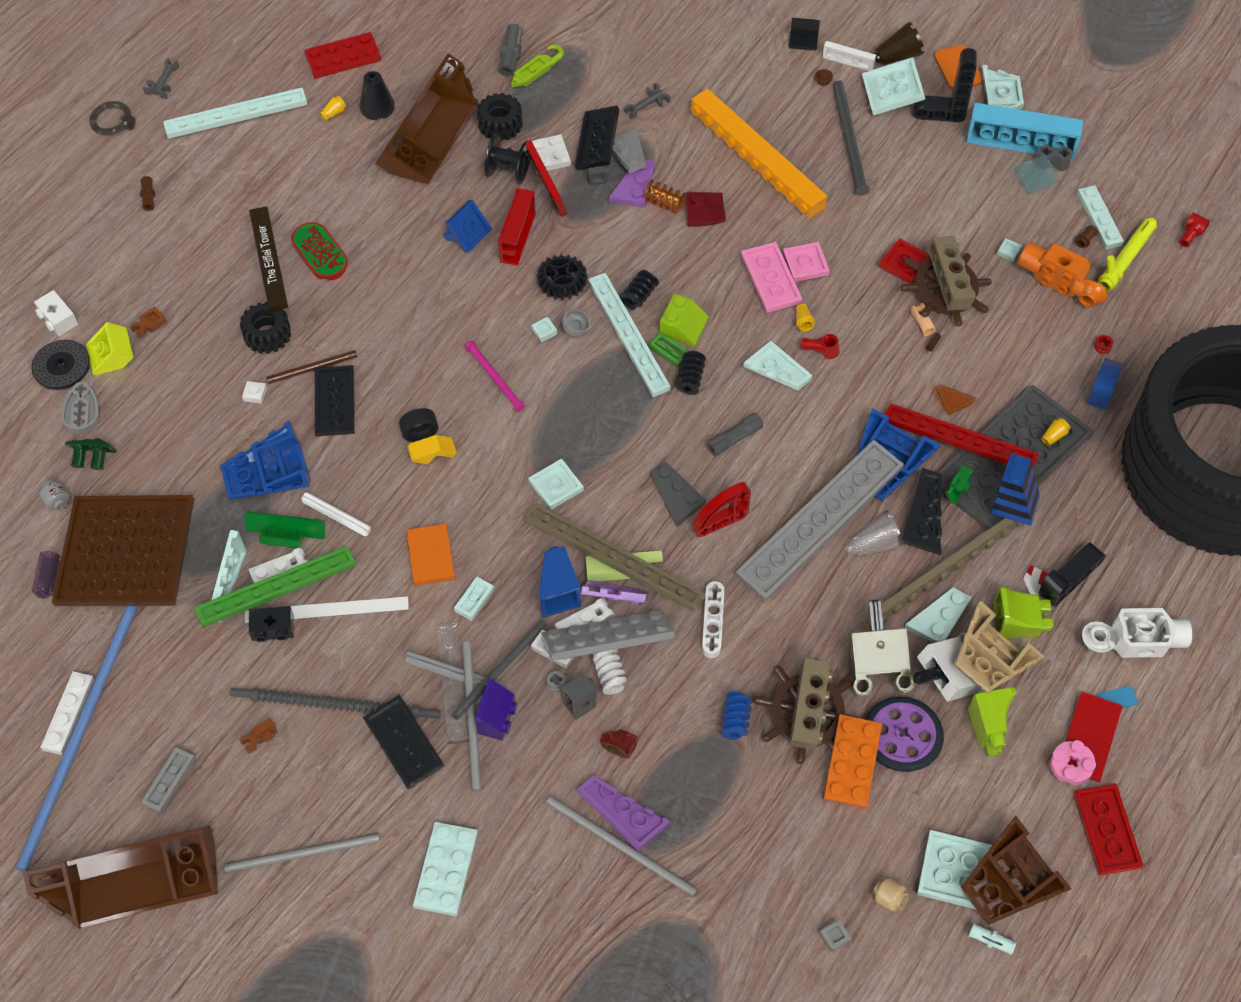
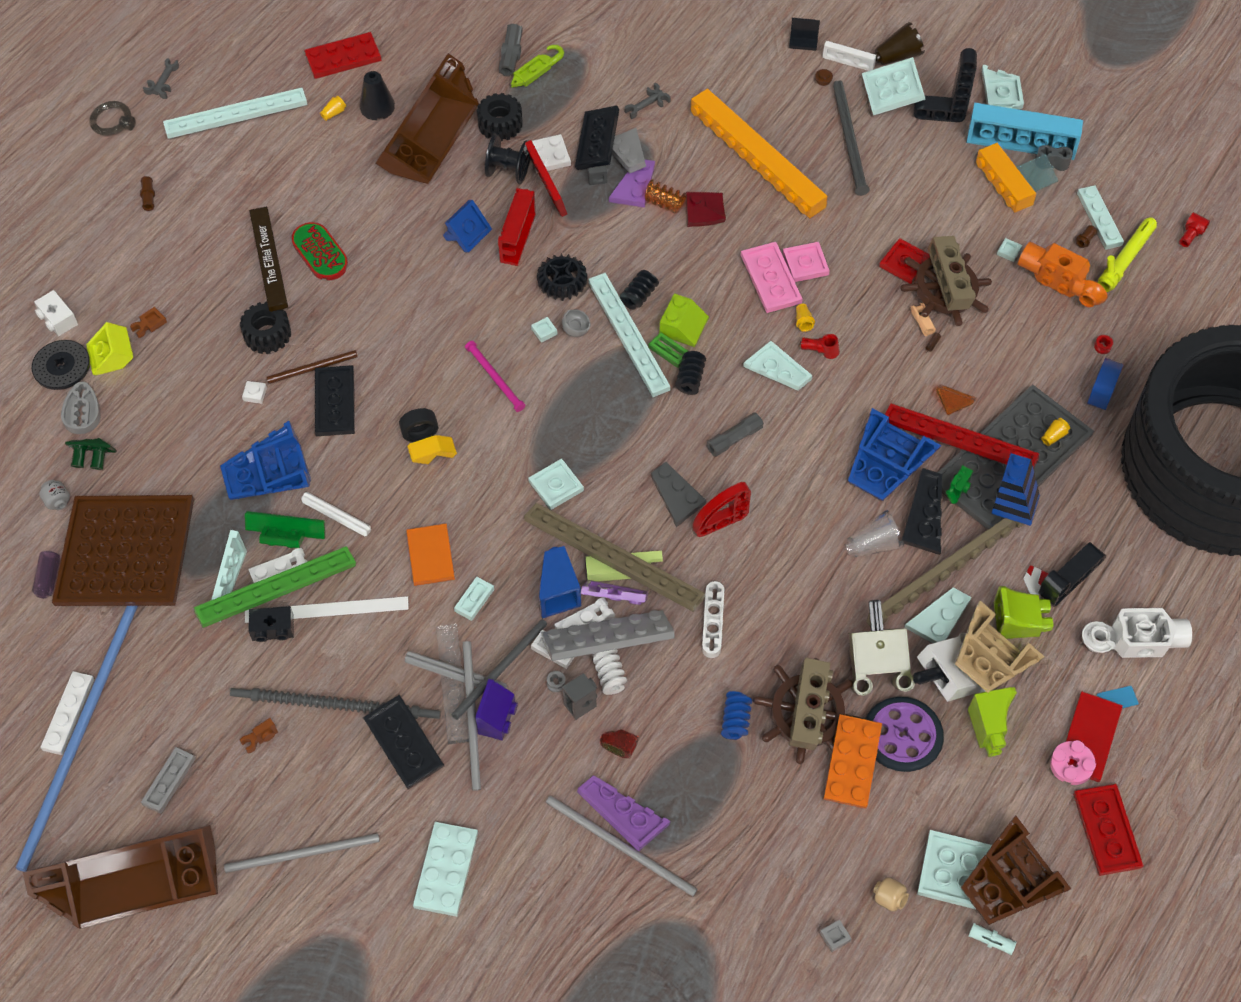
light grey plate [736,440,904,602] -> none
orange piece [934,45,982,90] -> none
none -> light orange brick [976,143,1037,213]

